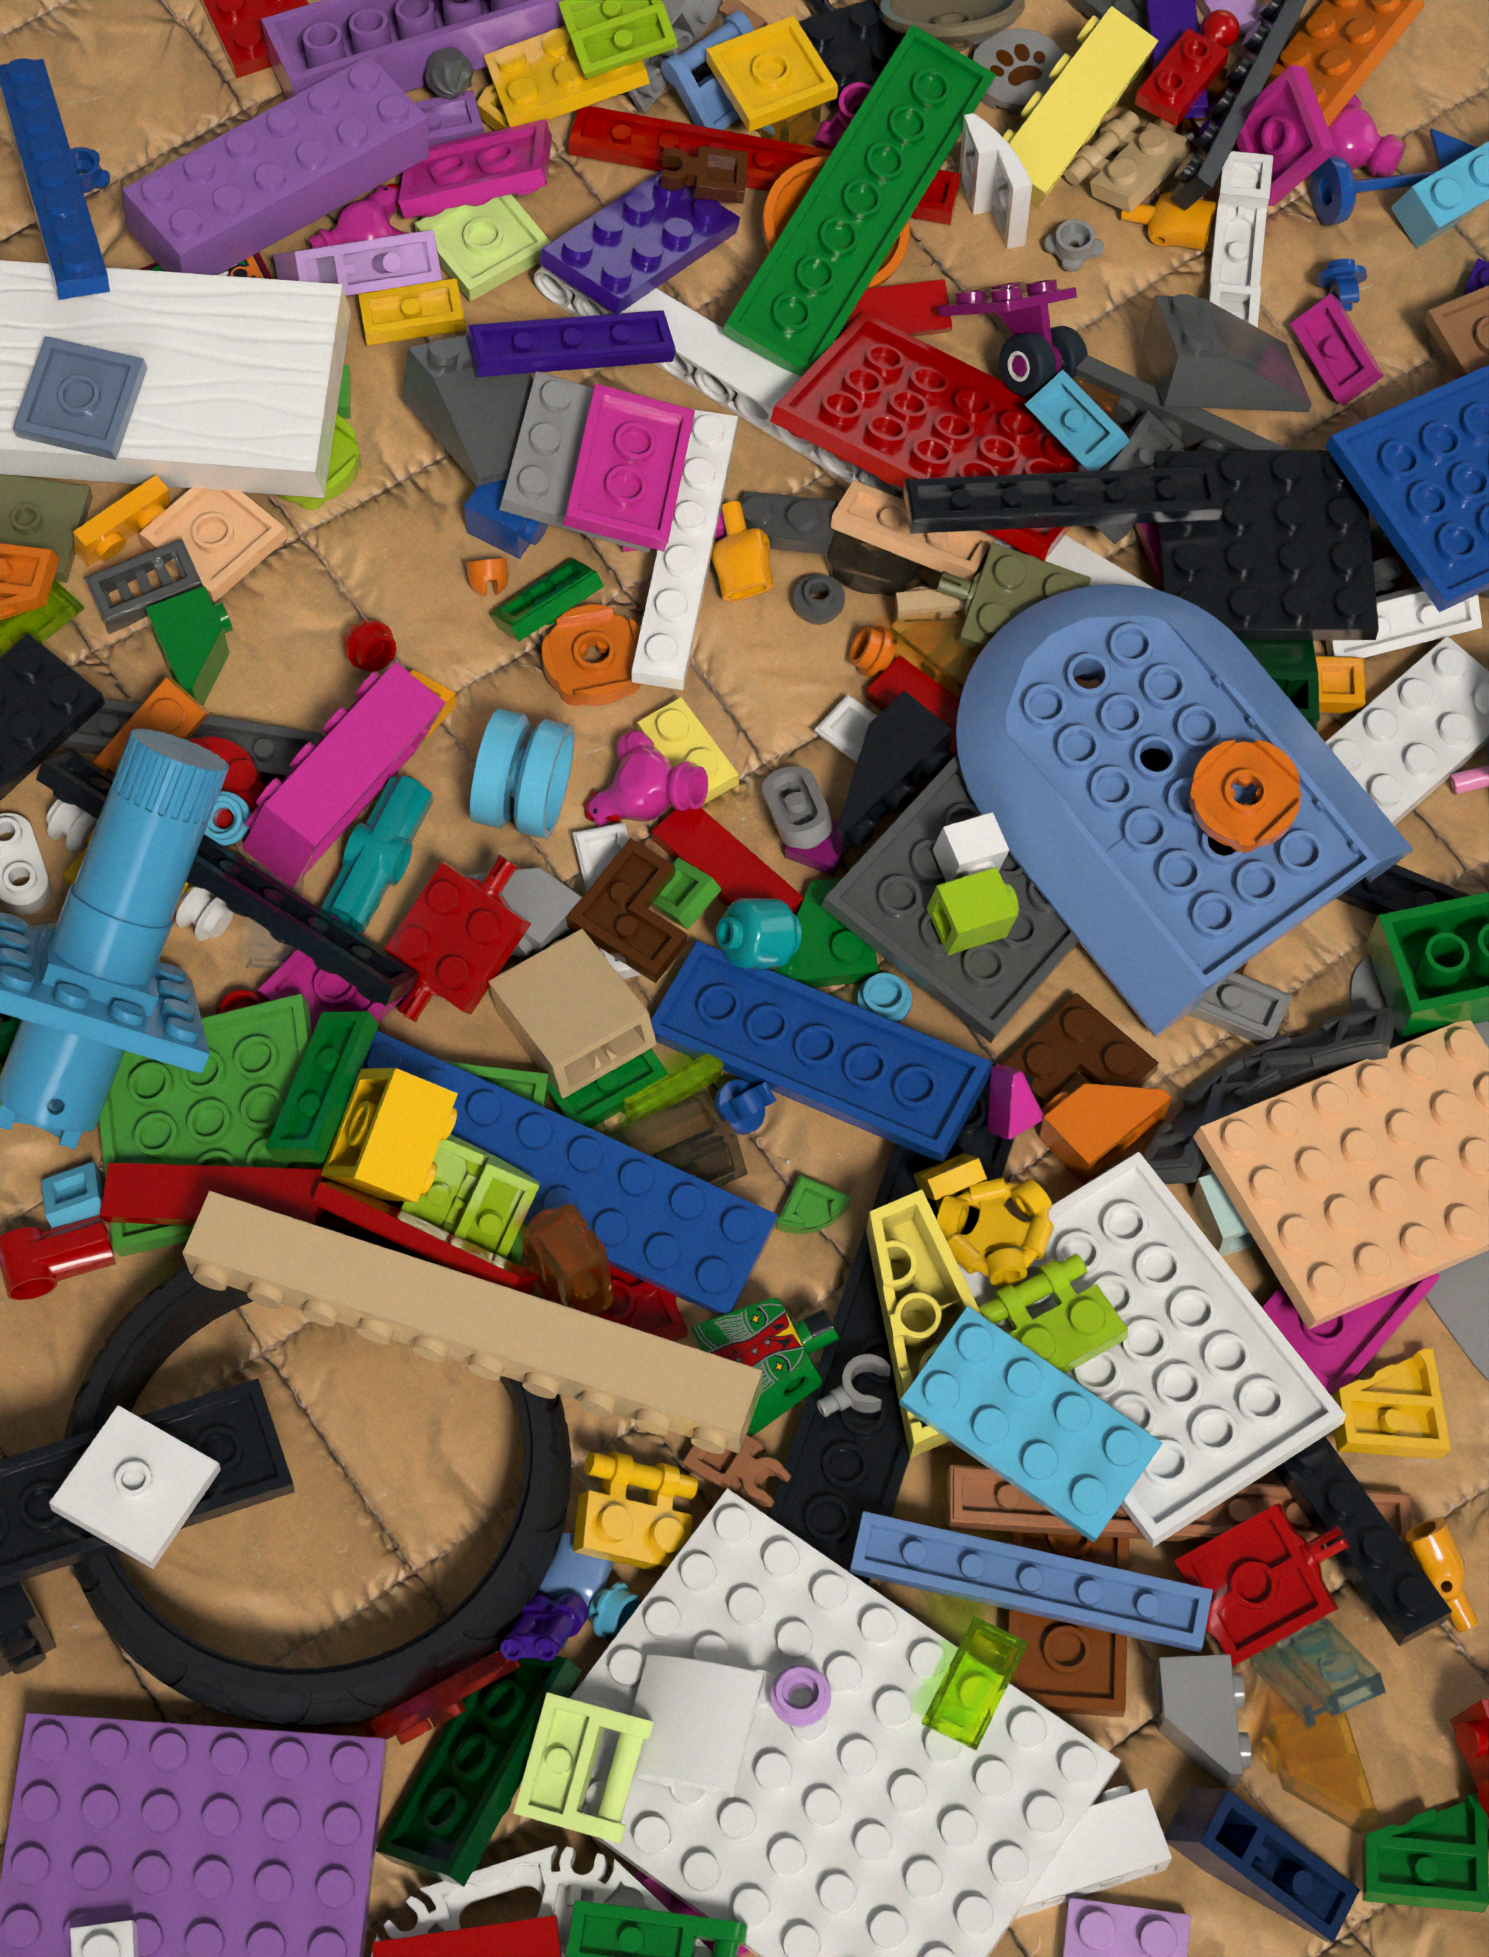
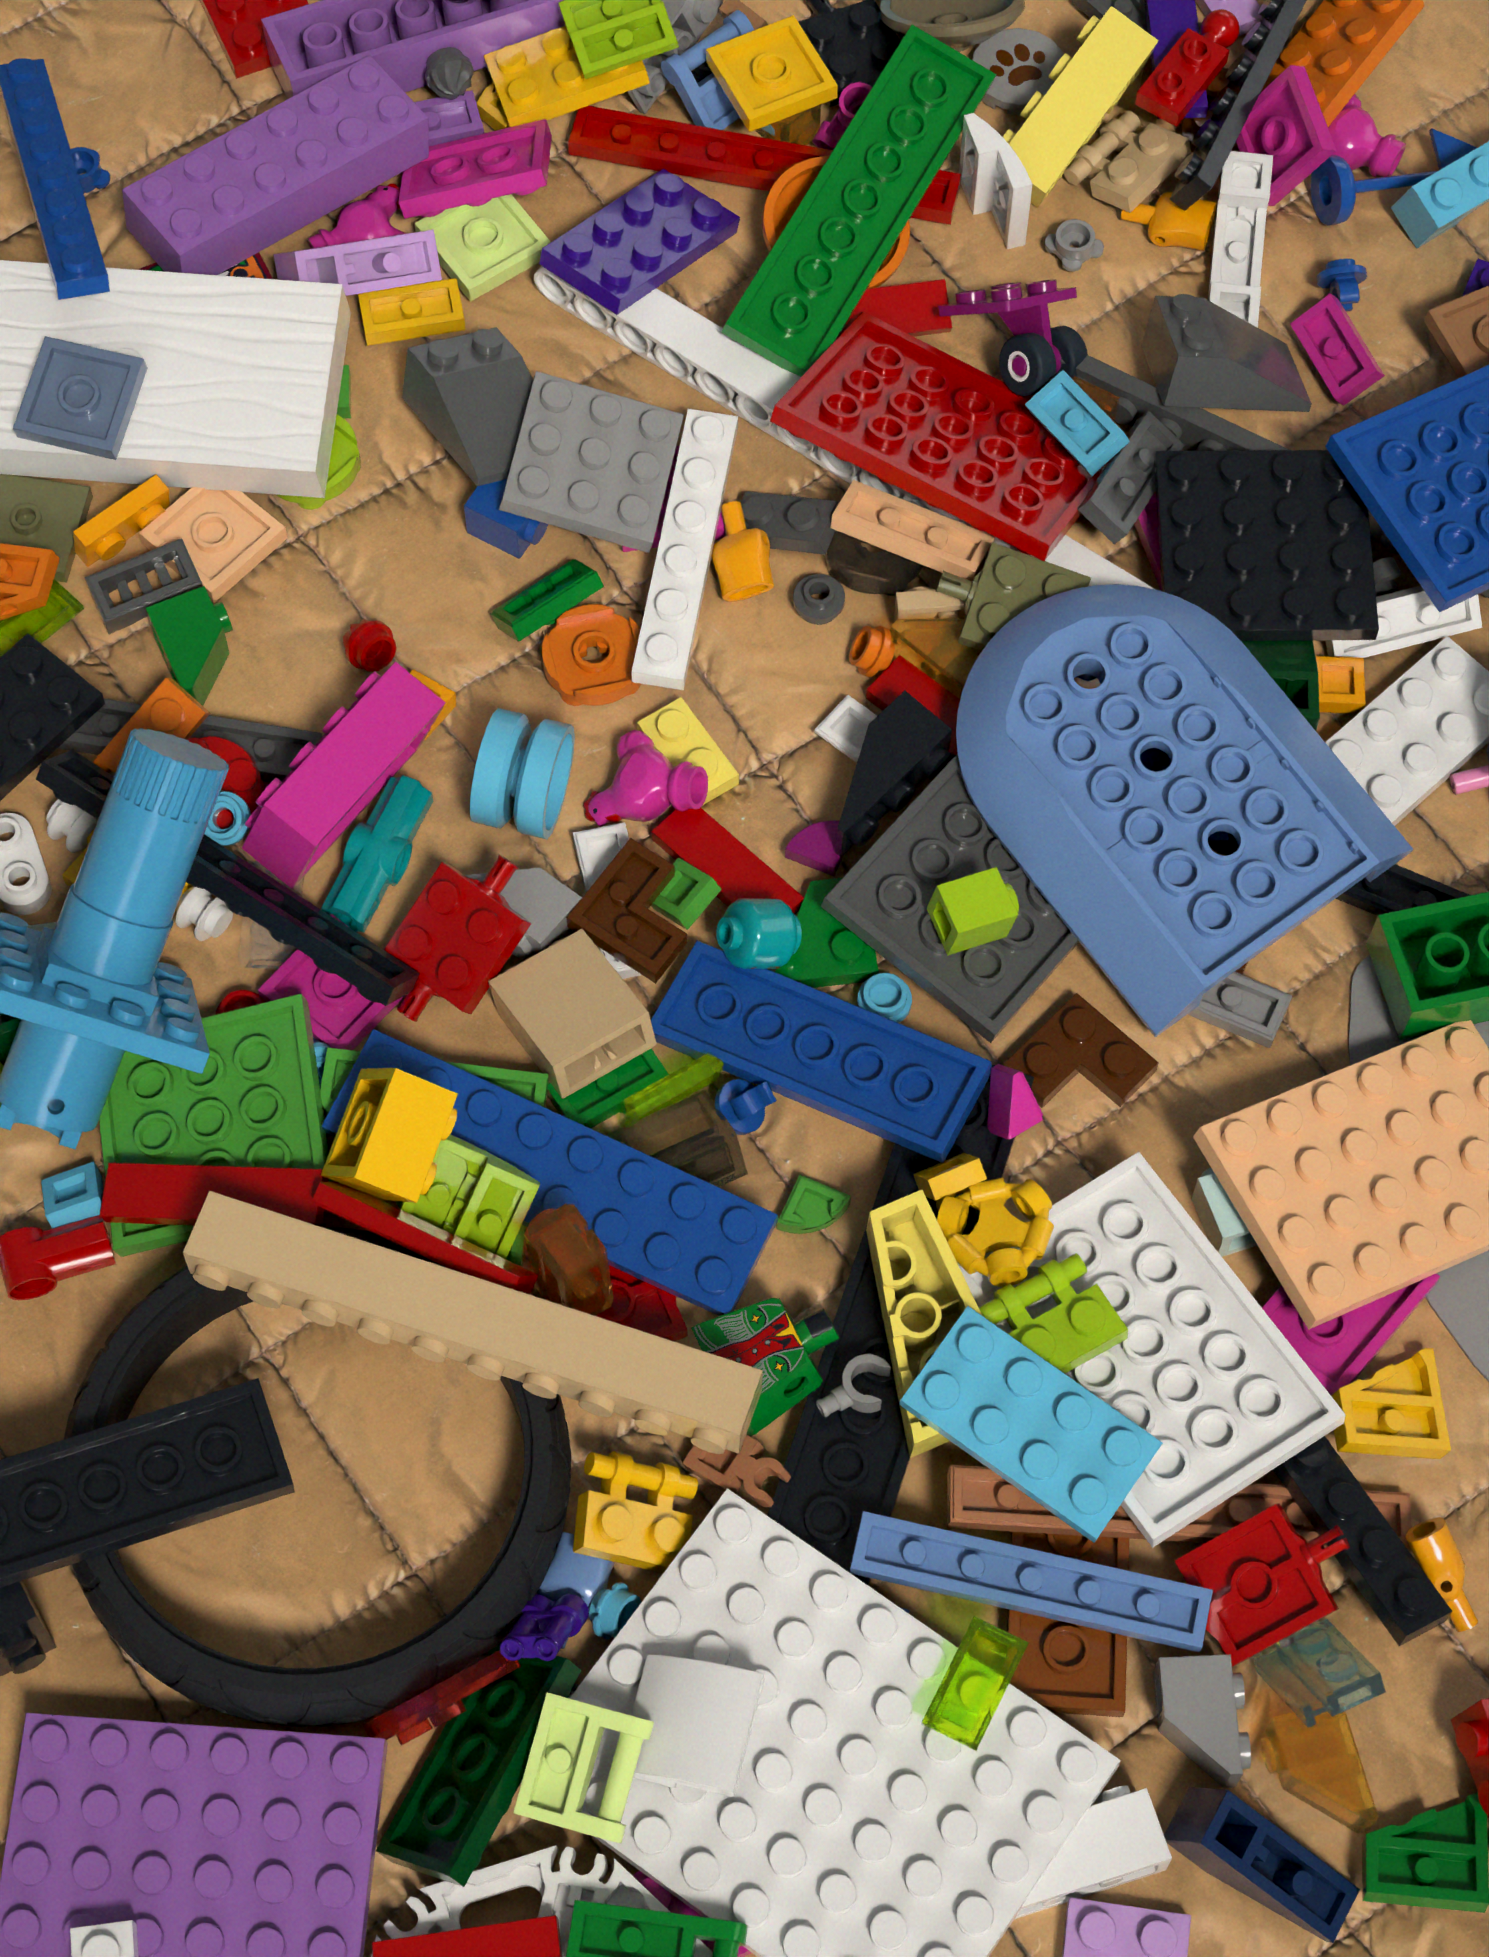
white plate [49,1405,220,1569] -> none
green plate [265,1011,379,1162] -> none
dark purple tile [465,310,676,377] -> none
orange hinge [466,558,509,596] -> none
dark pink plate [563,383,695,552] -> none
reddish brown plate [660,146,748,204] -> none
light grey plate [762,766,833,849] -> none
lavender plate [770,1665,831,1727] -> none
black tile [903,466,1223,534] -> none
white plate [933,812,1009,882] -> none
orange slope [1039,1083,1171,1185] -> none
dark grey tile [1143,1008,1396,1184] -> none
orange plate [1188,739,1301,853] -> none

